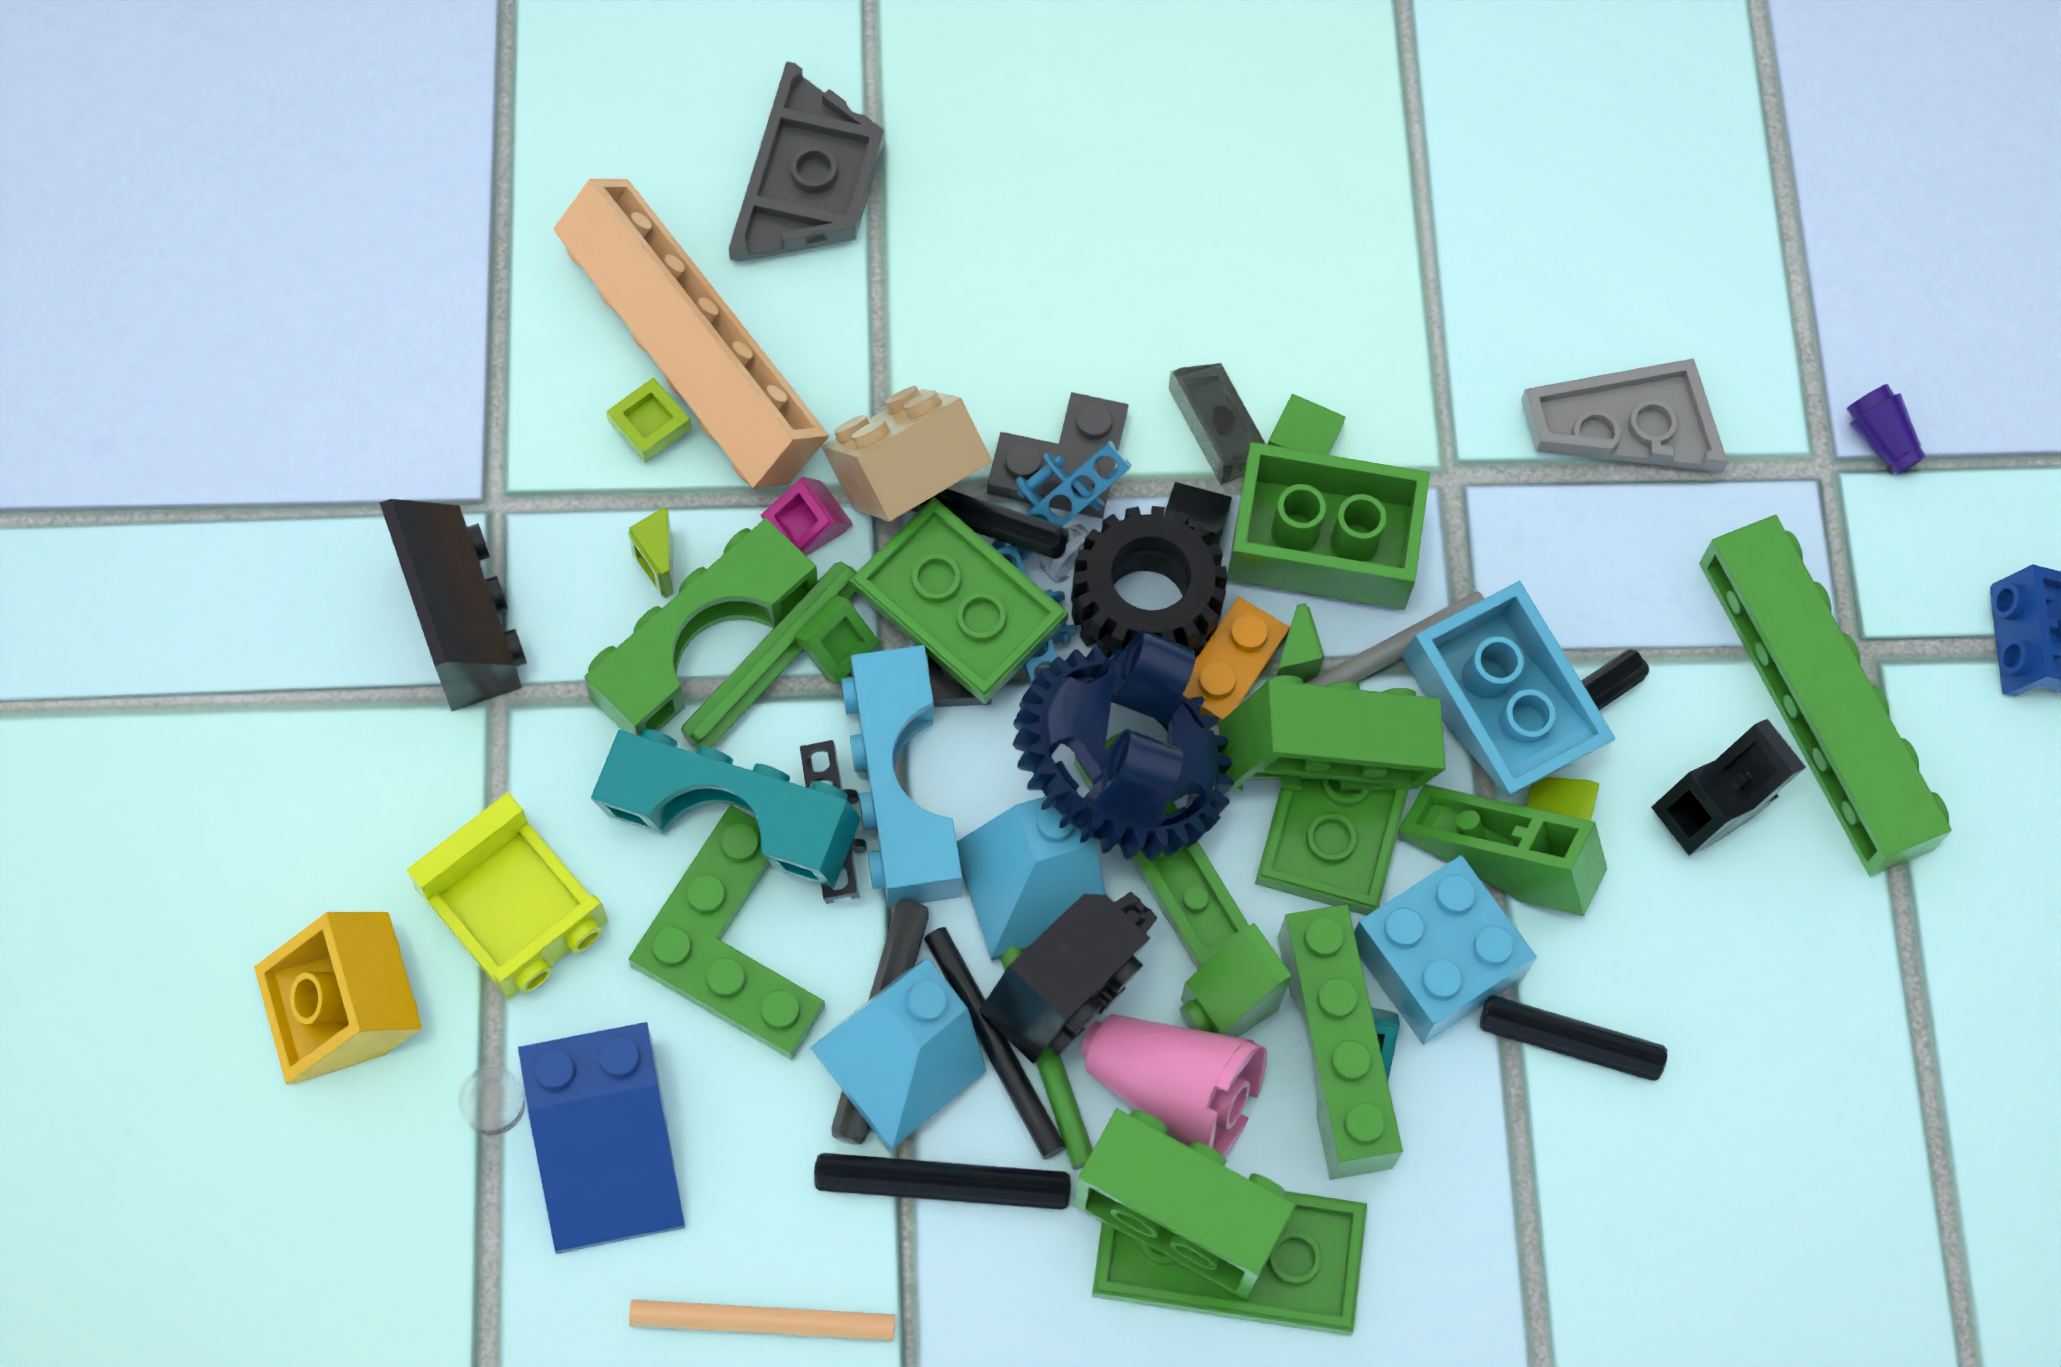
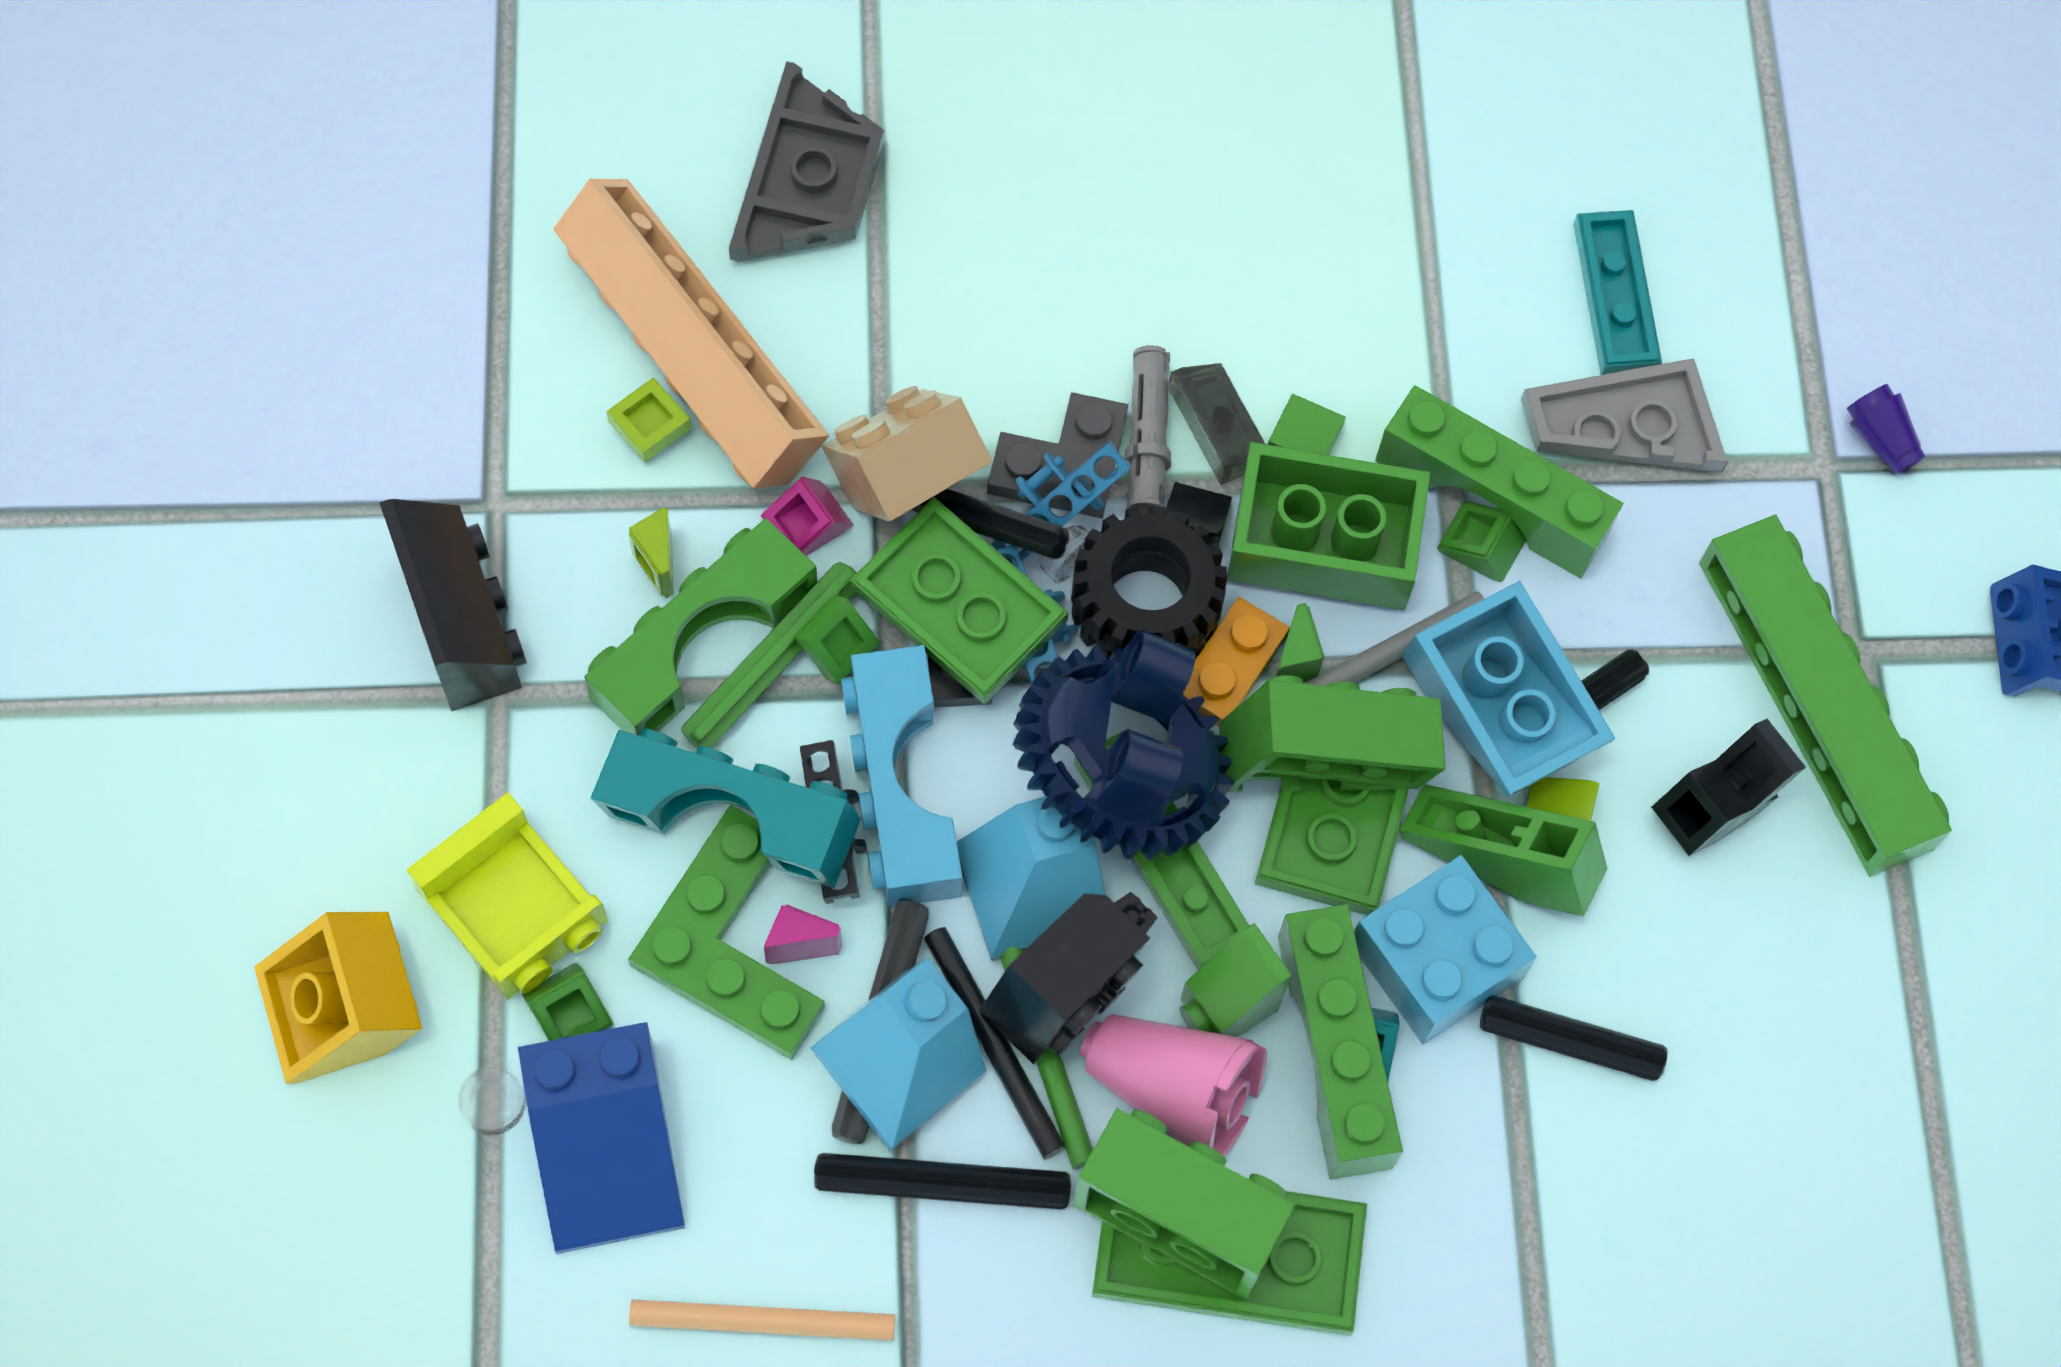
none -> bright green slope [521,963,614,1041]
none -> dark pink slope [764,904,842,964]
none -> light grey pin [1124,345,1171,515]
none -> bright green arch [1375,384,1624,579]
none -> bright green slope [1437,501,1526,582]
none -> teal tile [1573,210,1662,375]

